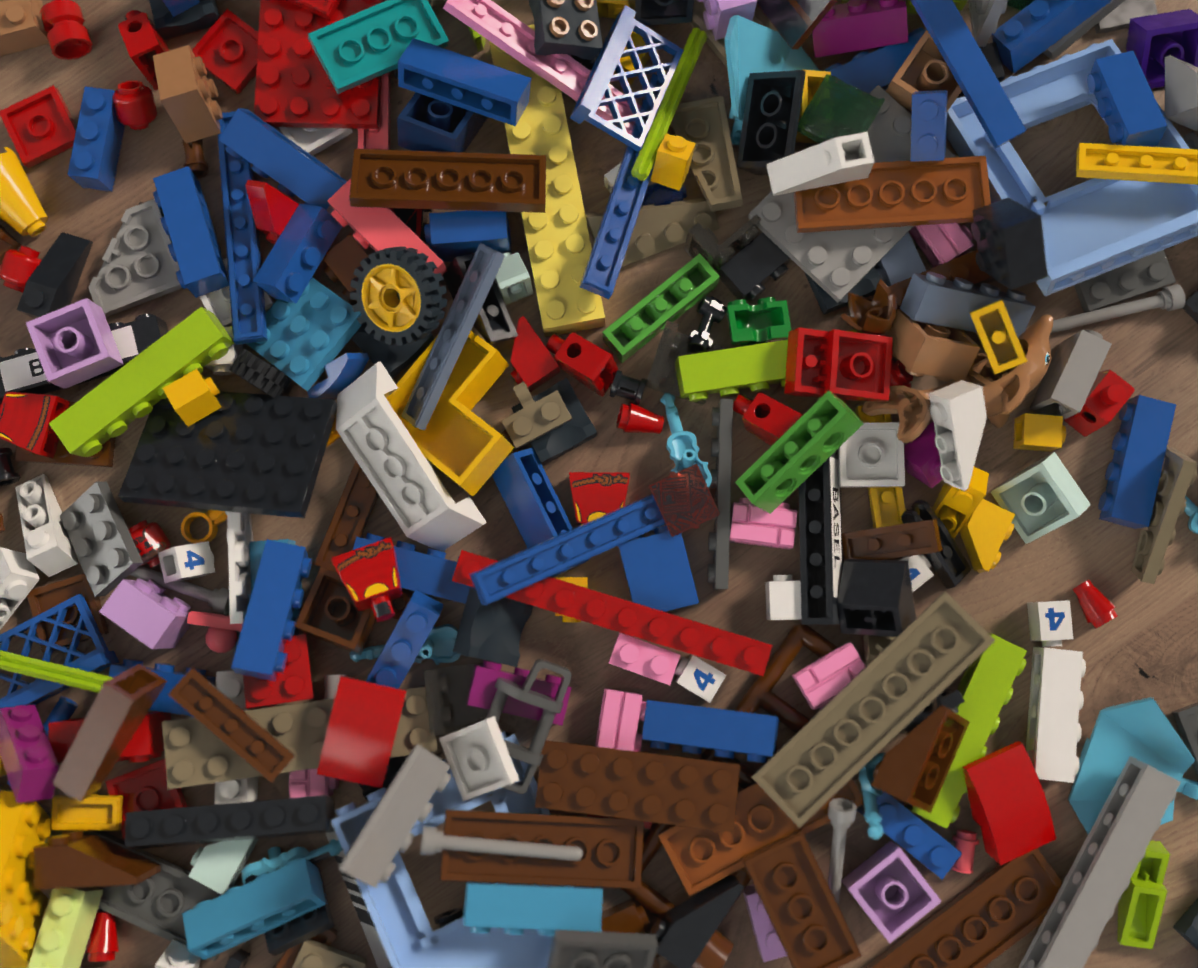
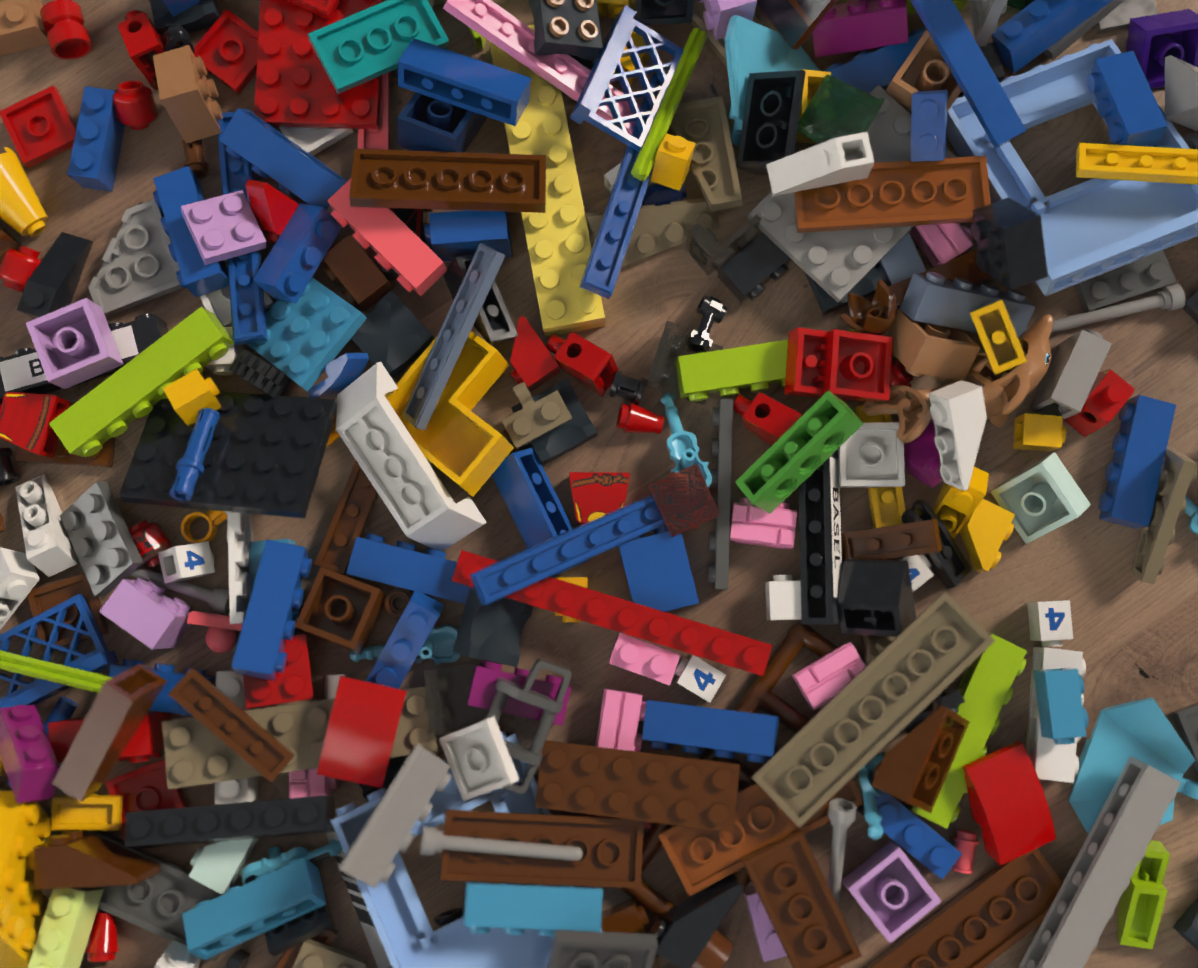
torso [331,537,402,622] -> none
wheel [350,246,447,345] -> none
light aqua slope [495,252,534,305] -> none
bright green brick [602,253,720,363] -> none
green cylinder [726,297,792,347] -> none
red cone [1072,580,1118,629] -> none
none -> black bush [162,25,194,53]
none -> blue pin [170,408,220,501]
none -> lavender plate [181,190,266,265]
none -> dark azure brick [1034,668,1089,744]

